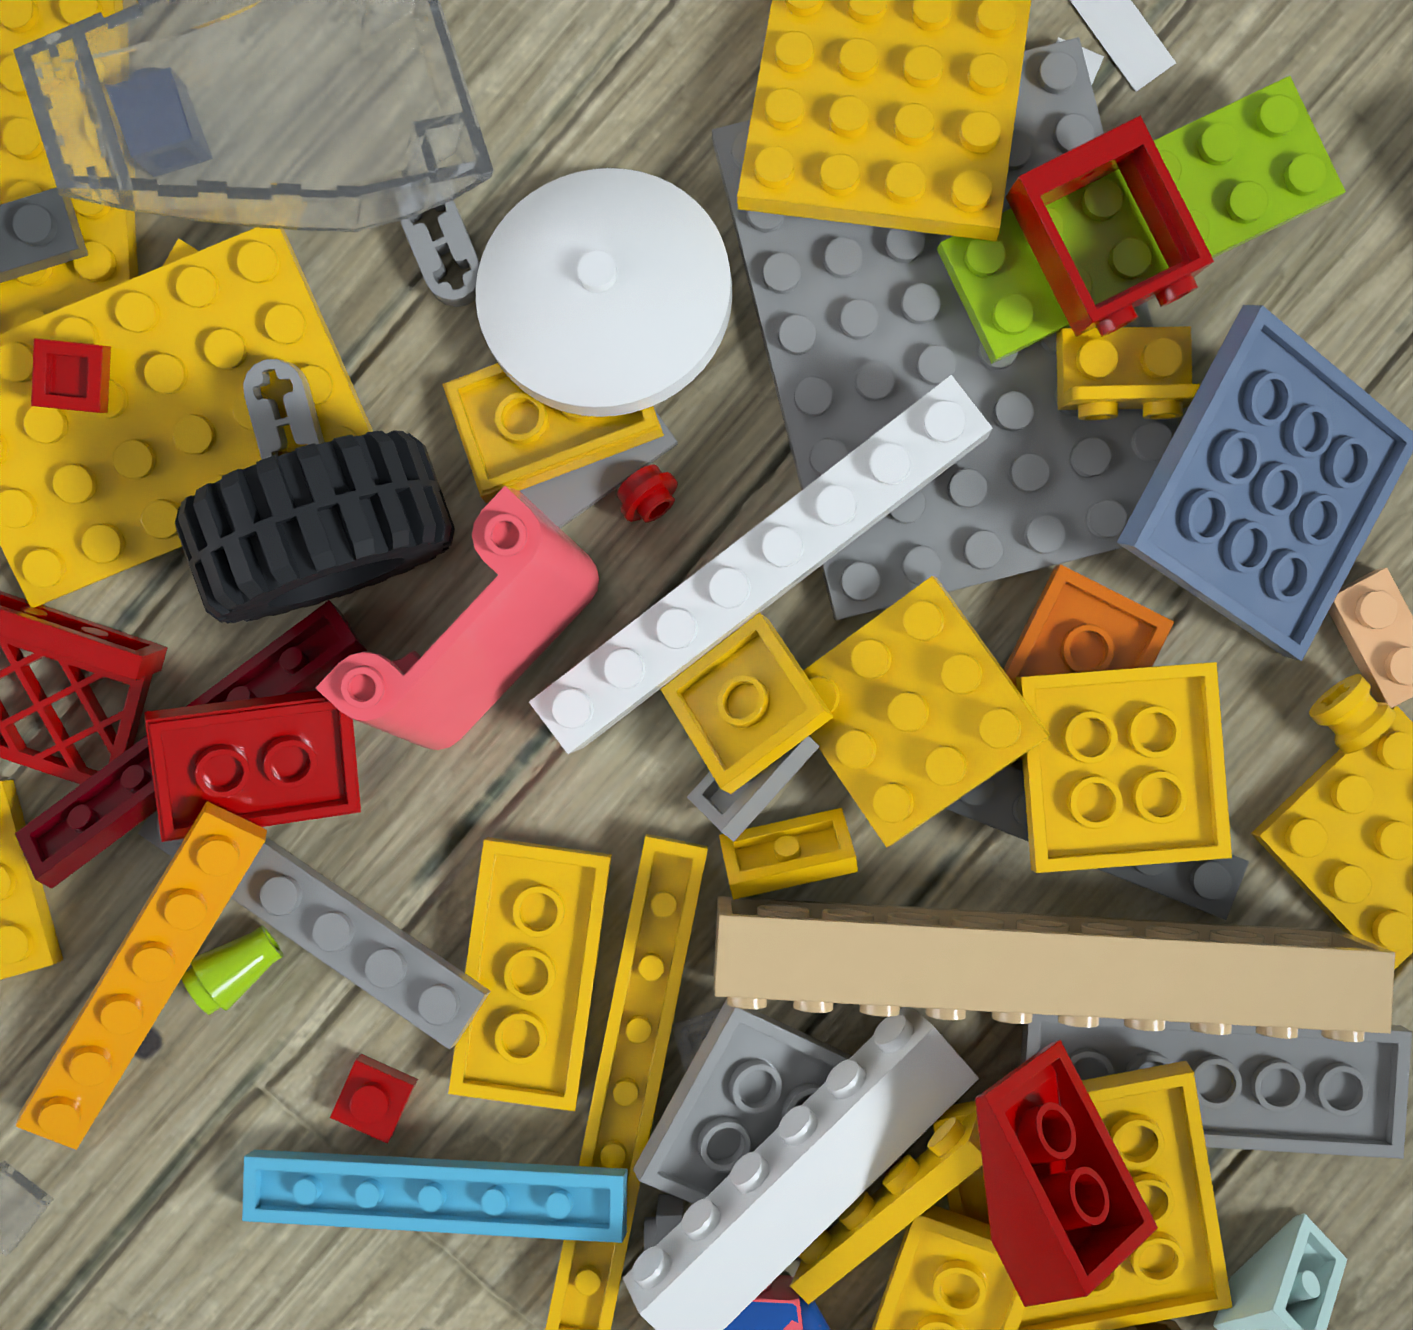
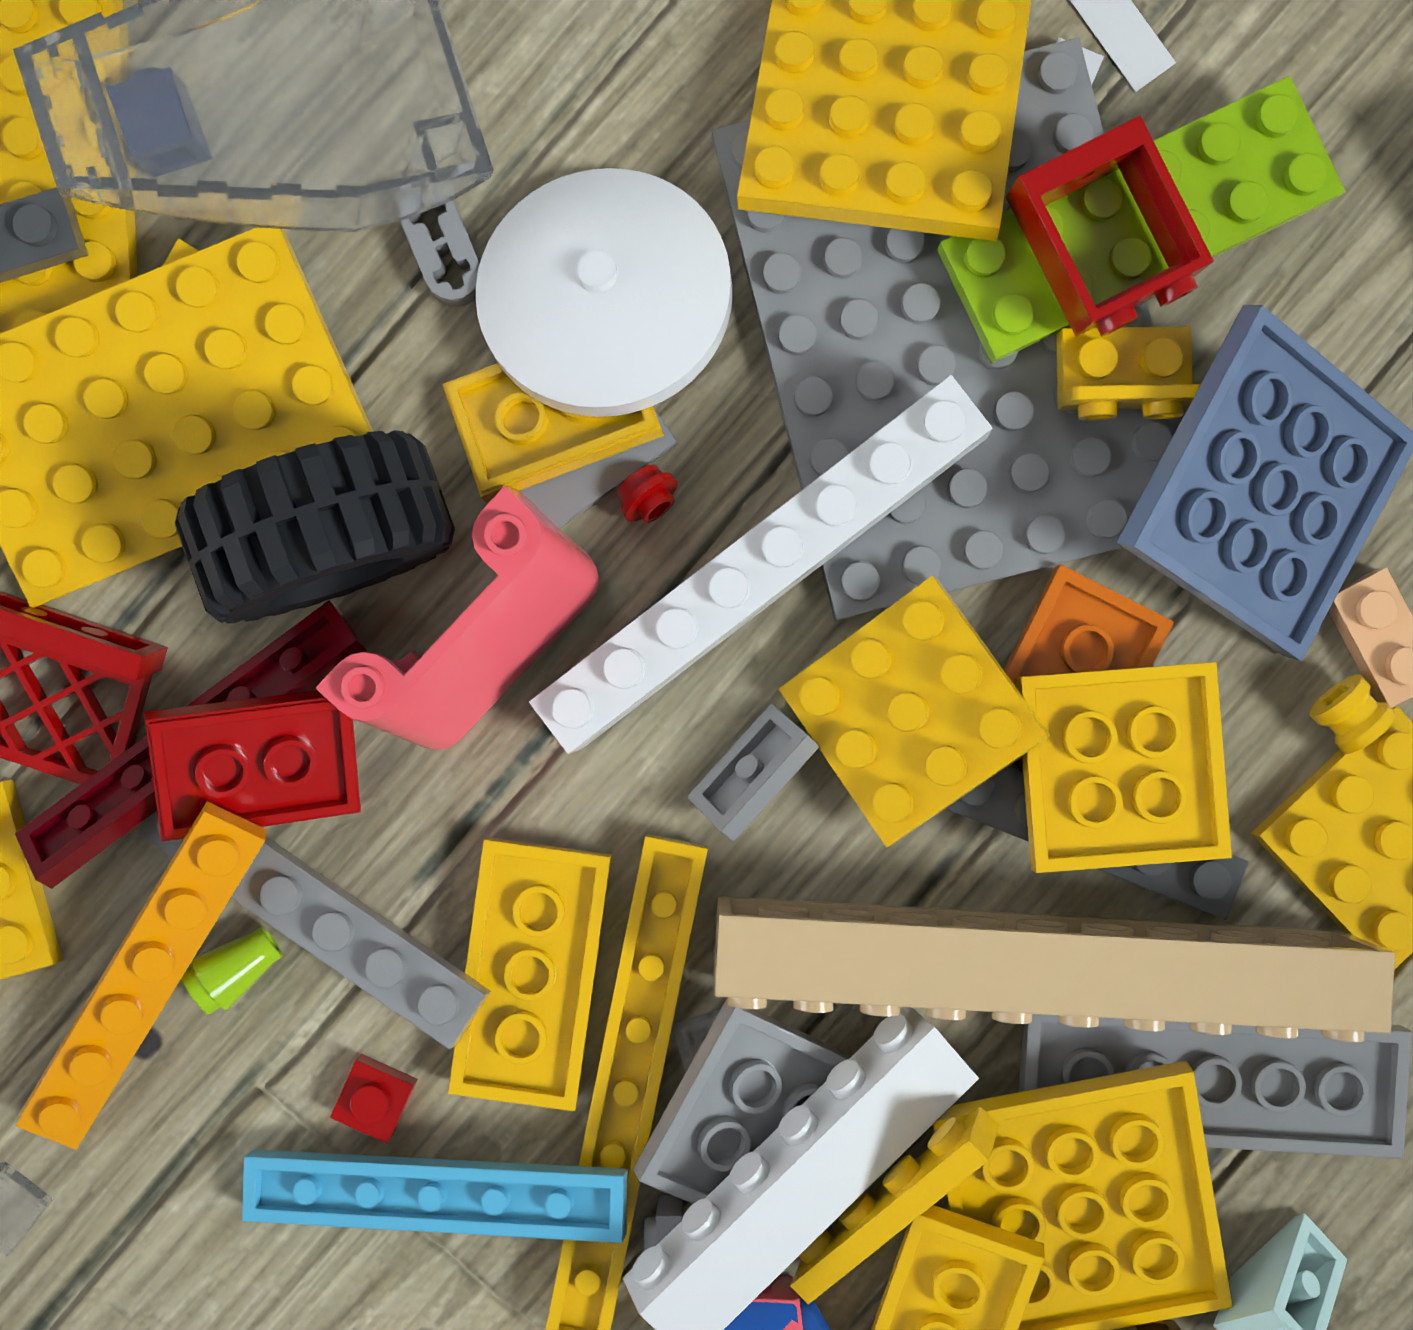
red plate [31,338,111,413] -> none
light grey beam [243,359,325,459] -> none
yellow plate [660,612,833,794] -> none
yellow plate [719,808,858,900] -> none
red slope [975,1040,1158,1307] -> none

